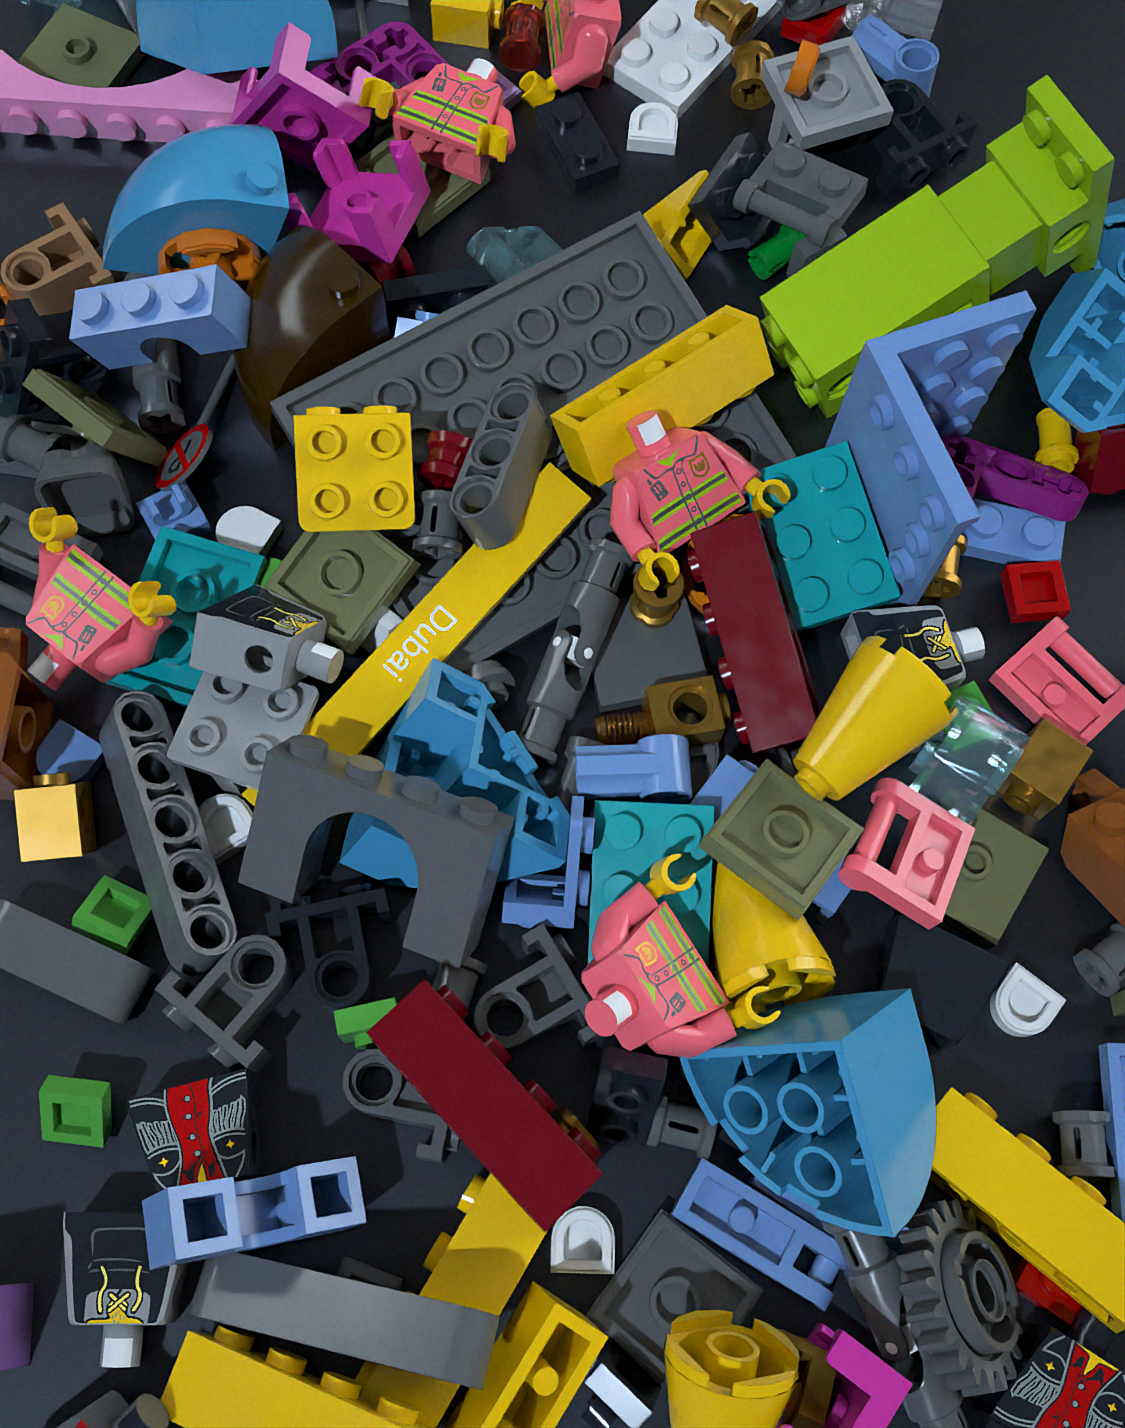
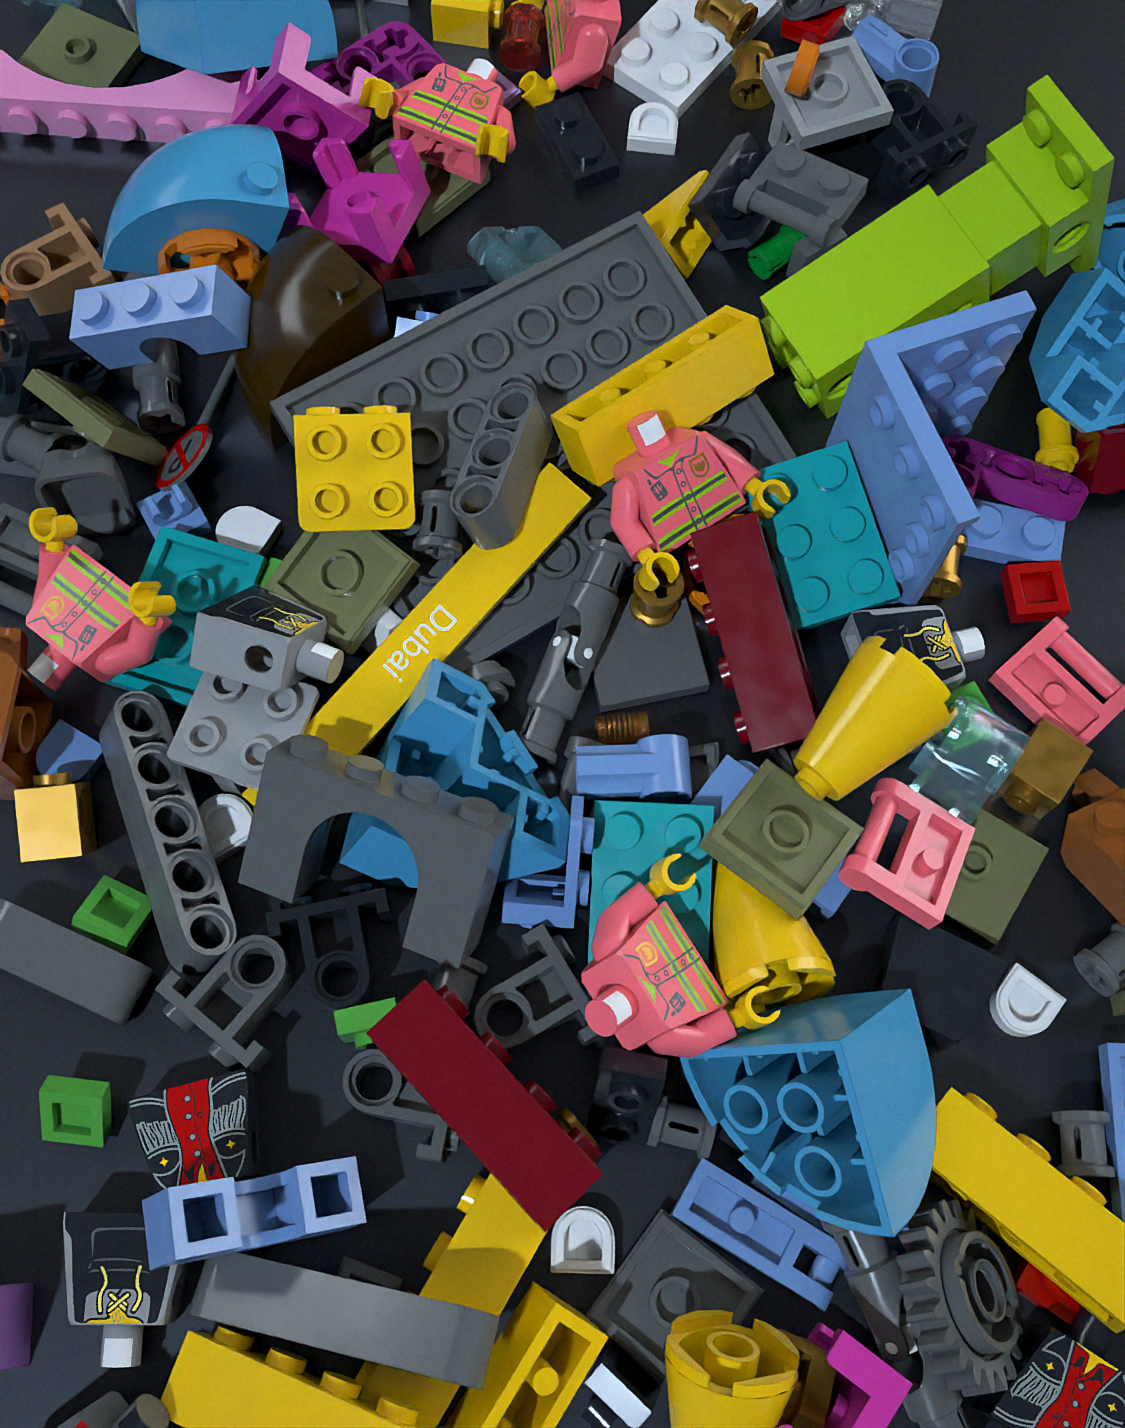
dark red wheel [417,430,473,492] -> none
pearl gold brick [642,675,731,747] -> none

